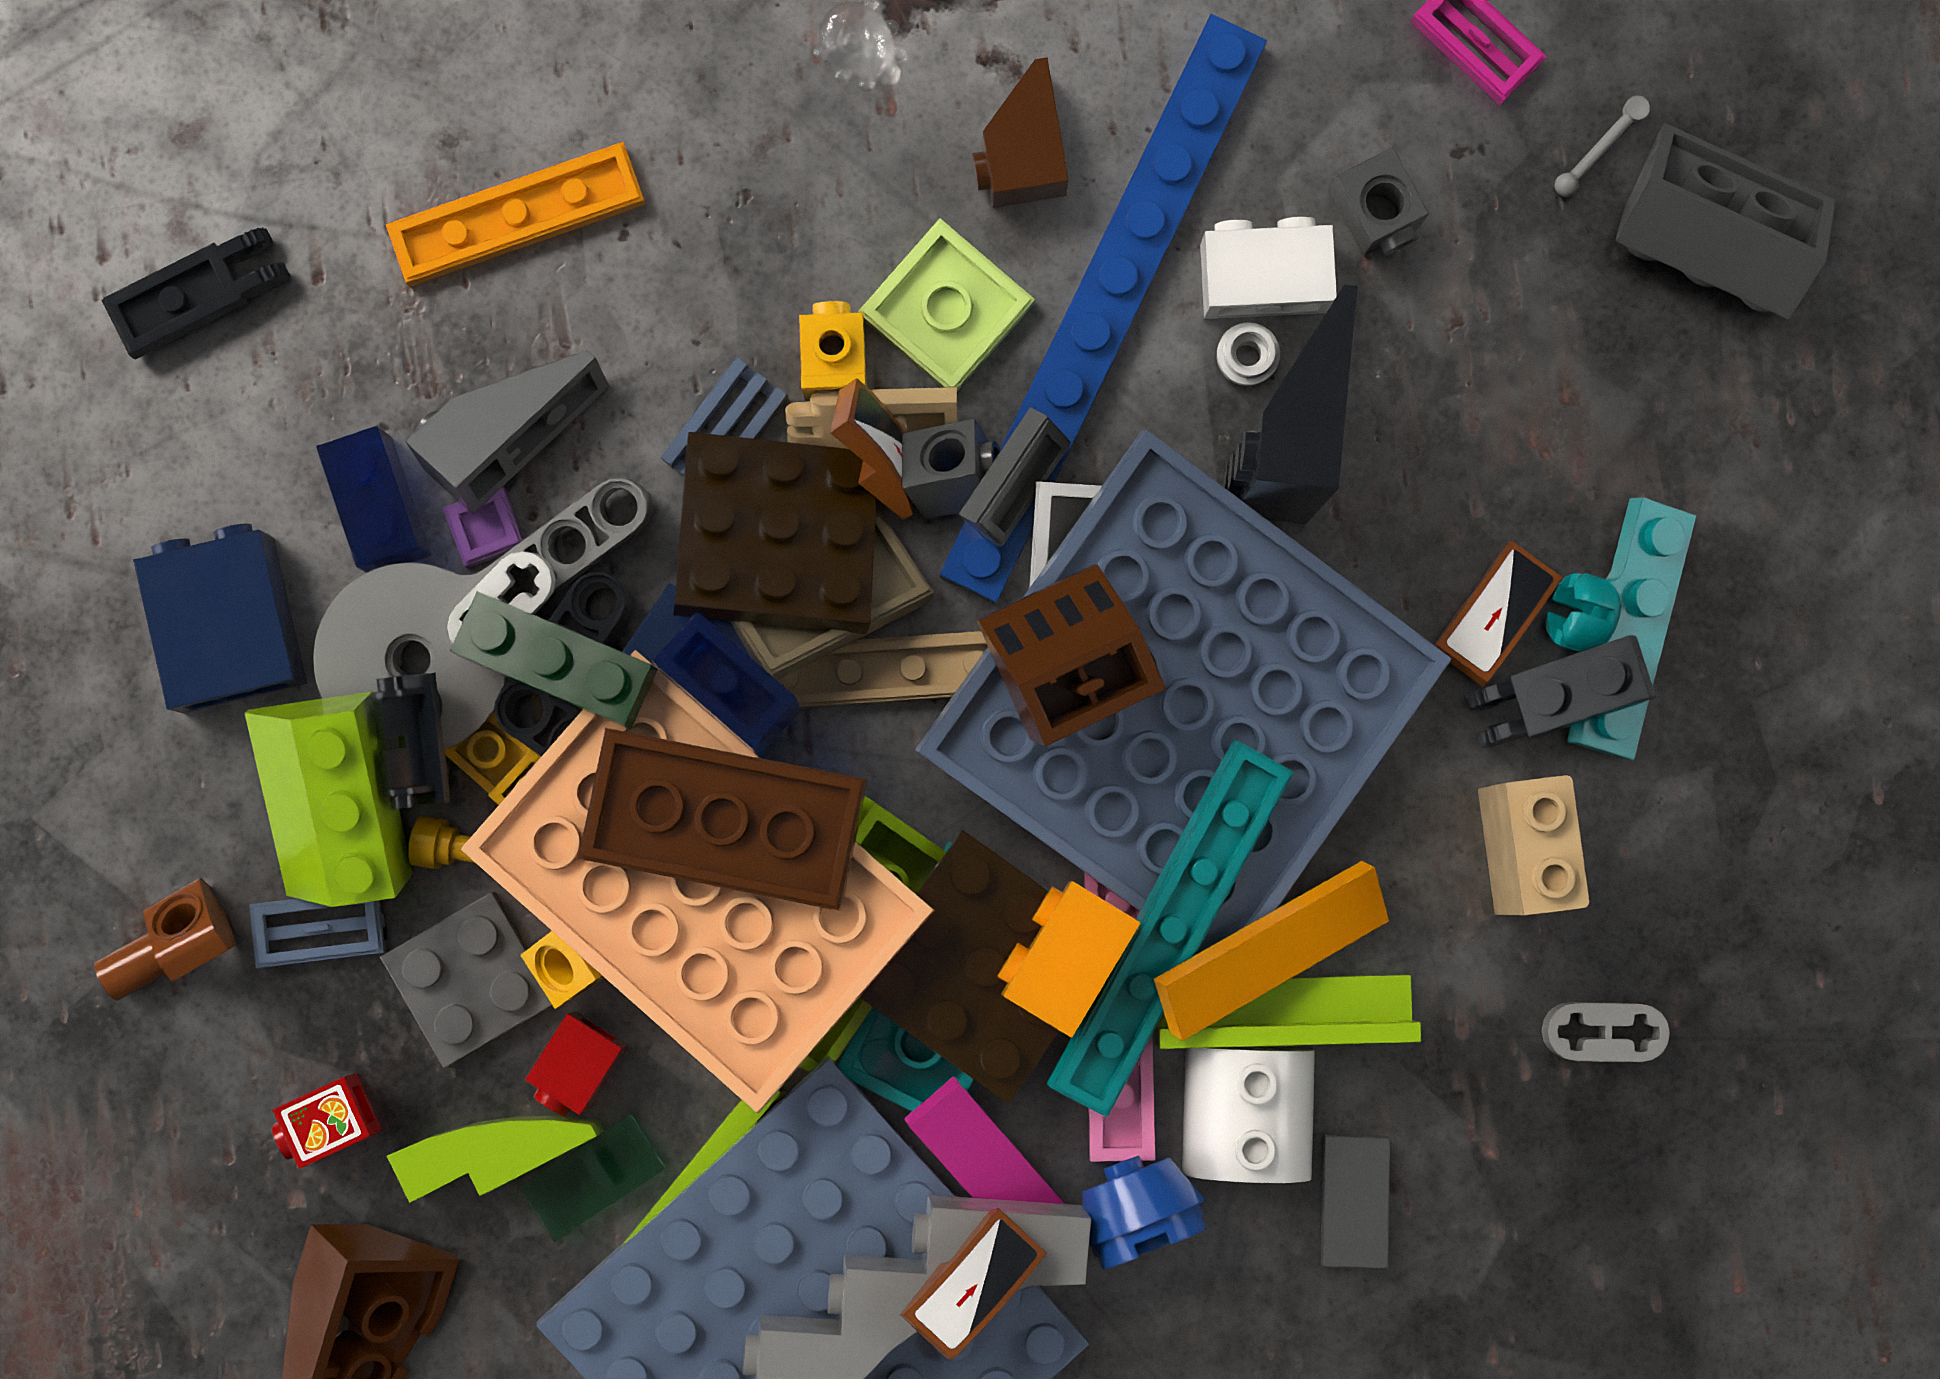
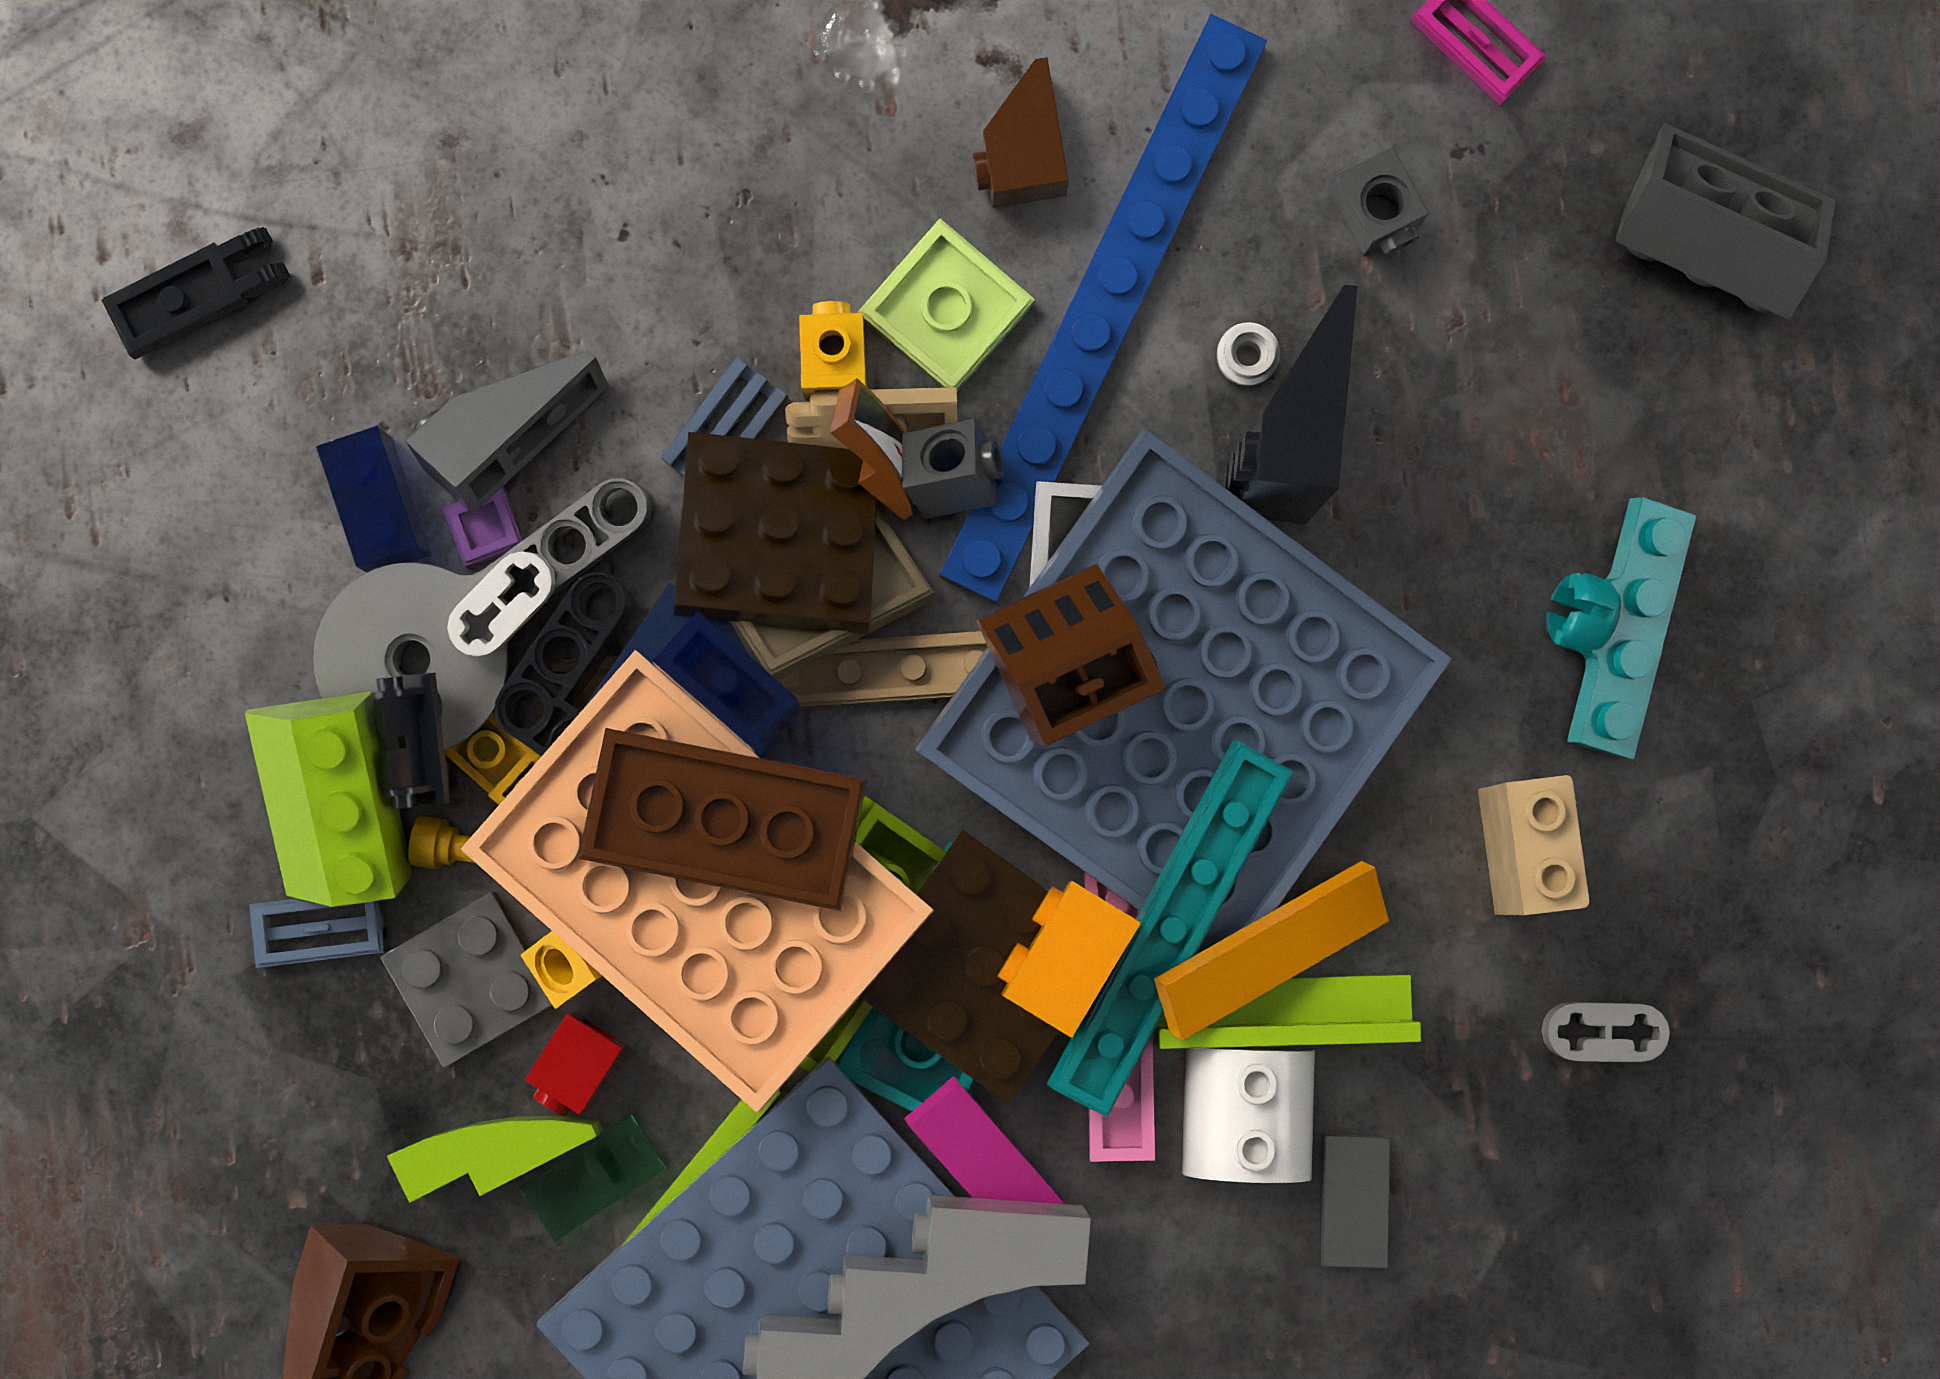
dark orange piece [94,878,236,1001] -> none
dark blue brick [133,523,307,713] -> none
red brick [272,1073,383,1169] -> none
light orange tile [385,142,646,287] -> none
dark green plate [450,591,658,730] -> none
slope [900,1208,1047,1360] -> none
dark grey tile [959,407,1071,548] -> none
blue cone [1082,1155,1207,1270] -> none
white brick [1200,217,1337,319] -> none
slope [1434,540,1562,687] -> none
black hinge [1466,635,1656,748] -> none
light grey hinge [1555,96,1650,197] -> none

